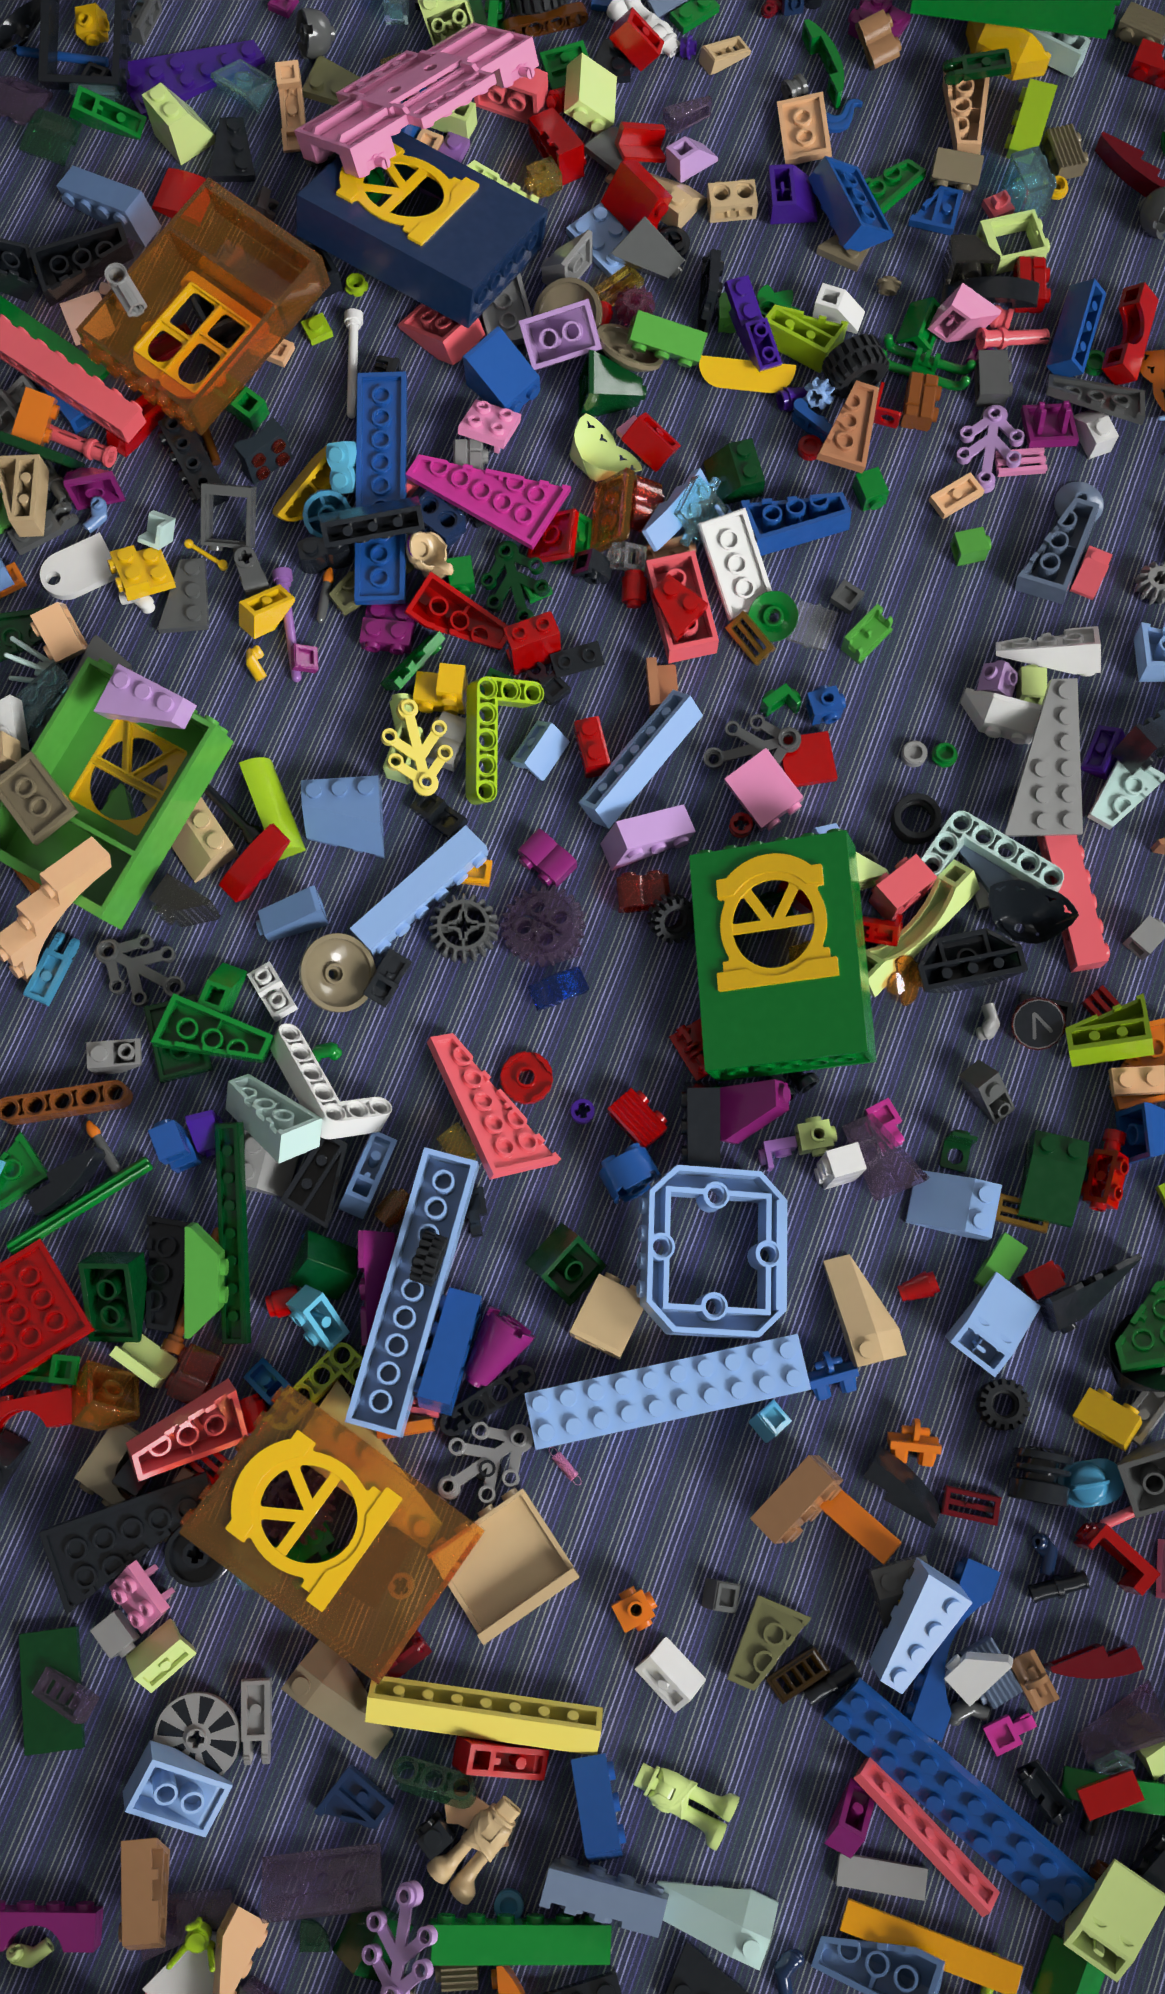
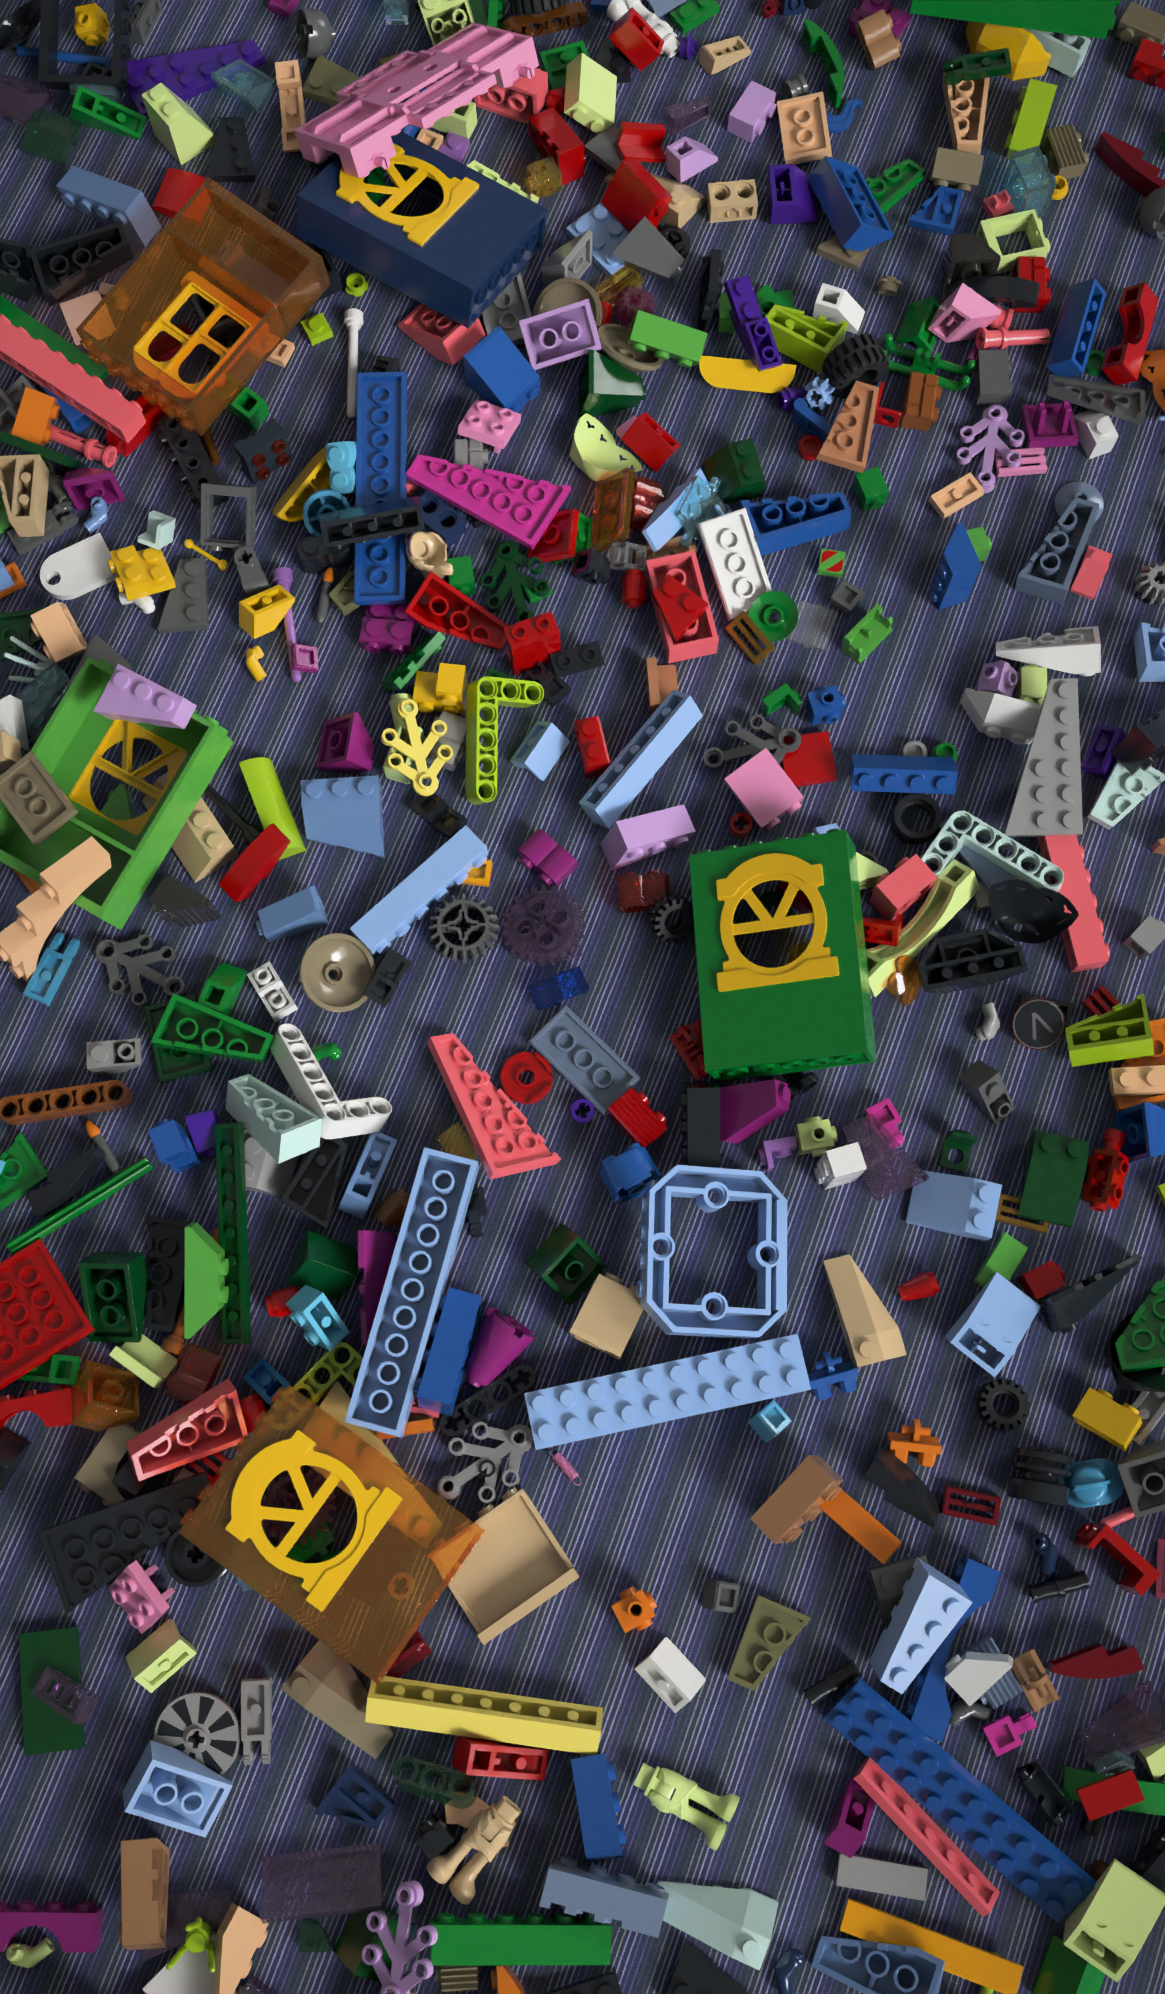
light grey brick [90,1609,140,1659] -> none
light grey piece [104,263,148,317] -> none
black tyre [409,1231,448,1287] -> none
dark azure tile [494,1888,524,1918] -> none
dark brown slope [765,1644,831,1704] -> none
none -> magenta slope [316,712,375,775]
none -> sand blue tile [528,1005,641,1116]
none -> lavender brick [727,81,777,143]
none -> bright green tile [817,548,846,578]
none -> blue brick [849,754,958,794]
none -> blue slope [929,522,982,610]

